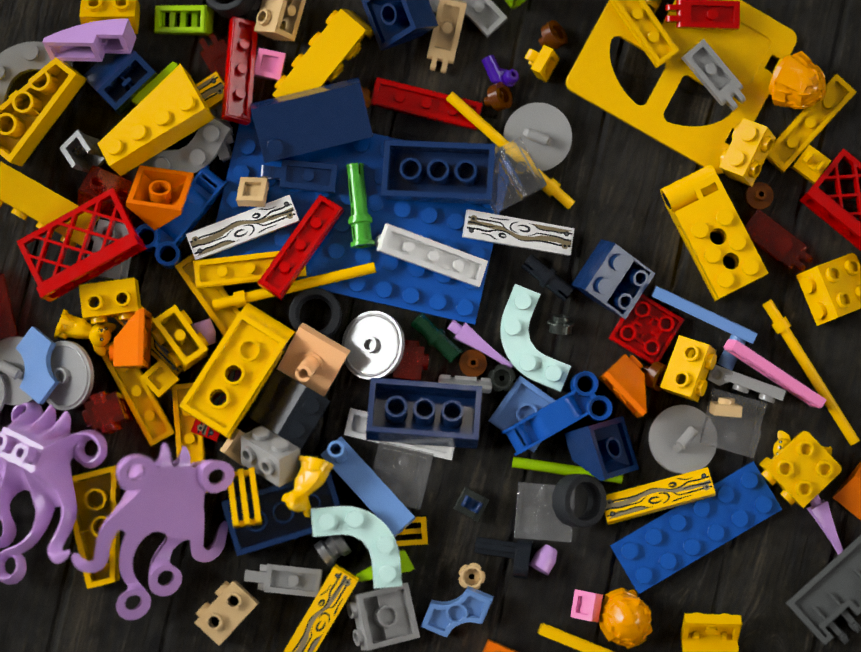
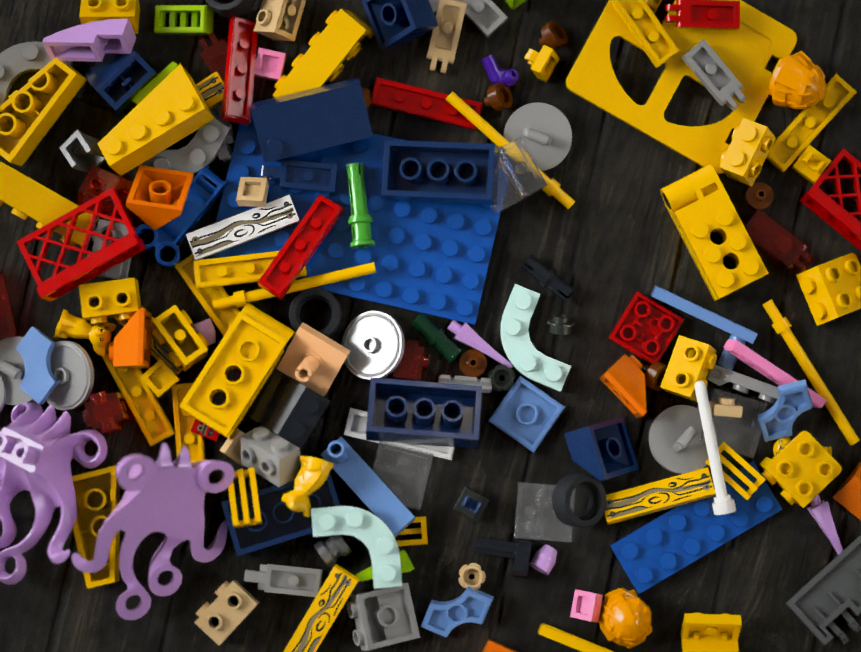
white piece [375,224,488,287] -> none
white tile [462,209,574,256] -> none
blue piece [502,371,612,456] -> none
lime bar [512,456,623,484] -> none
dark blue slope [571,239,656,319] -> none
none -> white piece [695,381,736,515]
none -> yellow tile [705,441,766,500]
none -> medium blue tile [758,379,813,442]

